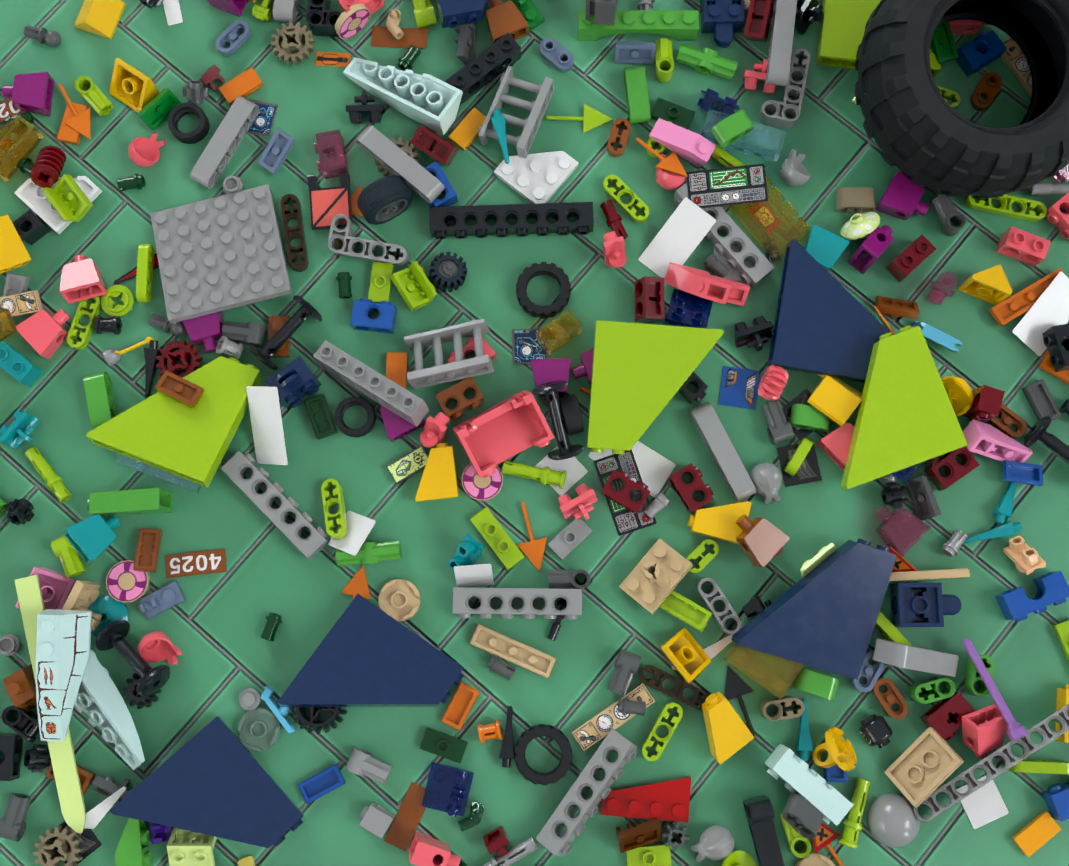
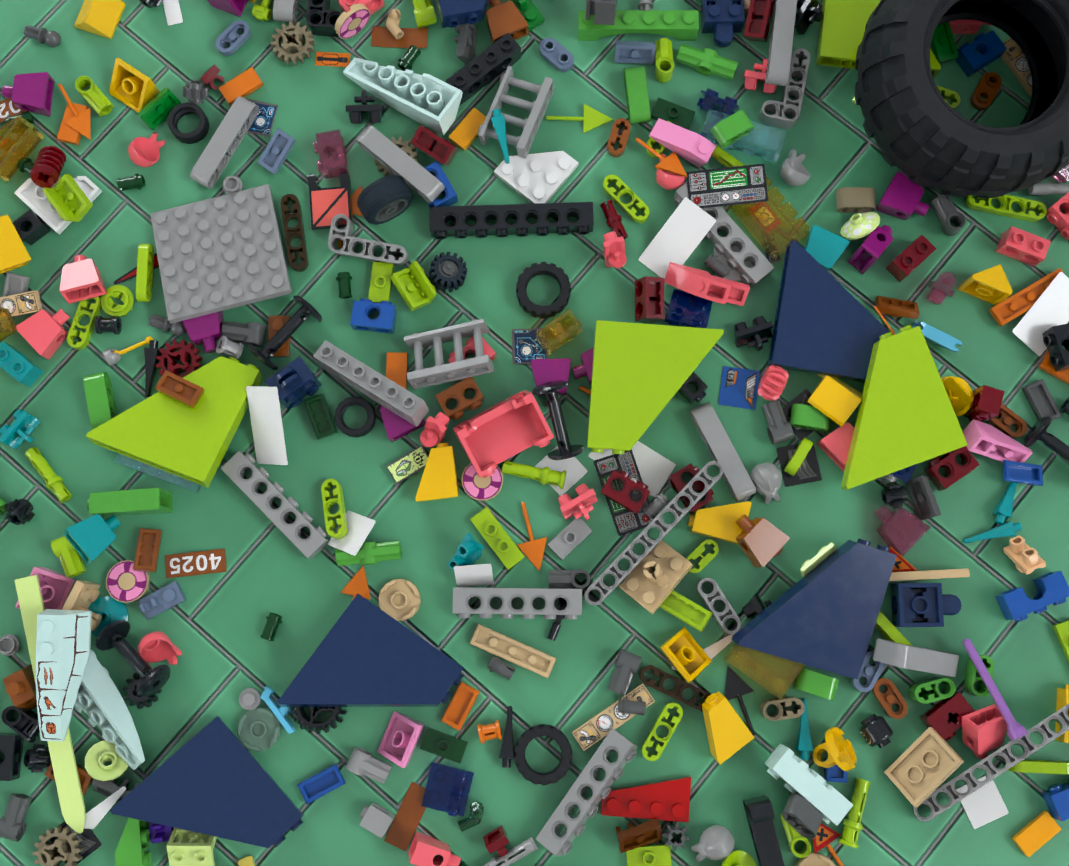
black tyre [559,394,584,435] -> none
light grey piece [867,793,920,848] -> none
light grey pin [942,529,968,557] -> none
none -> yellowish green dish [85,740,129,781]
none -> bright pink slope [377,711,425,768]
none -> light grey beam [584,461,723,606]

